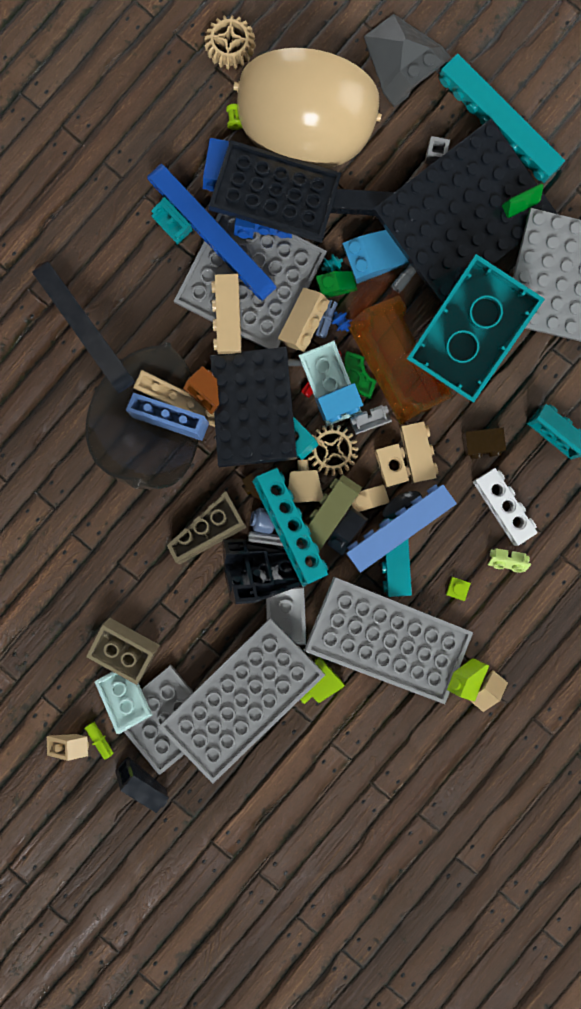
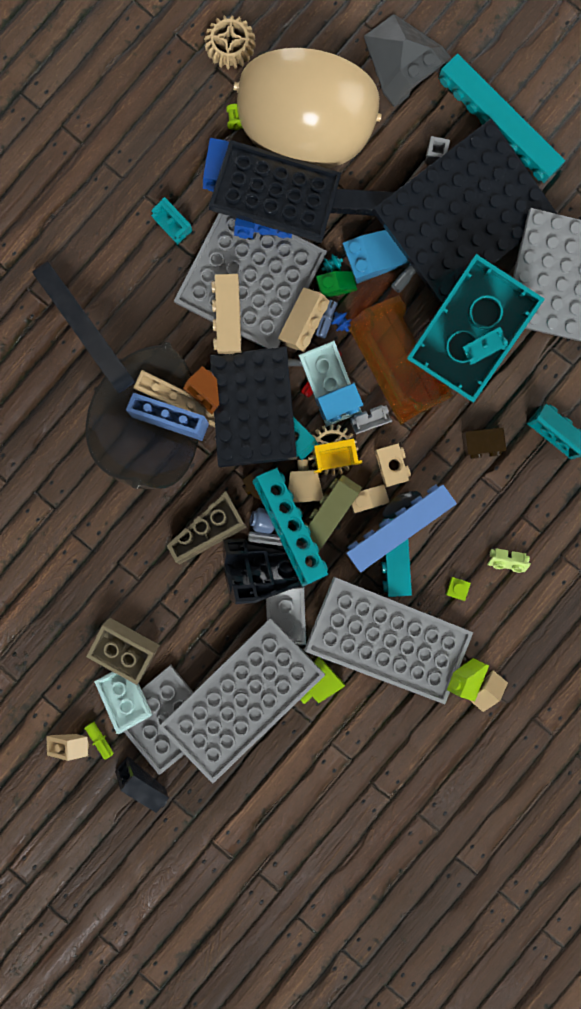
blue beam [147,164,277,301] -> none
black slope [327,508,368,556] -> none
green tile [344,351,377,399] -> none
tan brick [399,422,438,484] -> none
white brick [472,468,537,546] -> none
green slope [502,184,544,218] -> none
none -> yellow piece [313,438,362,474]
none -> teal hinge [462,327,508,365]

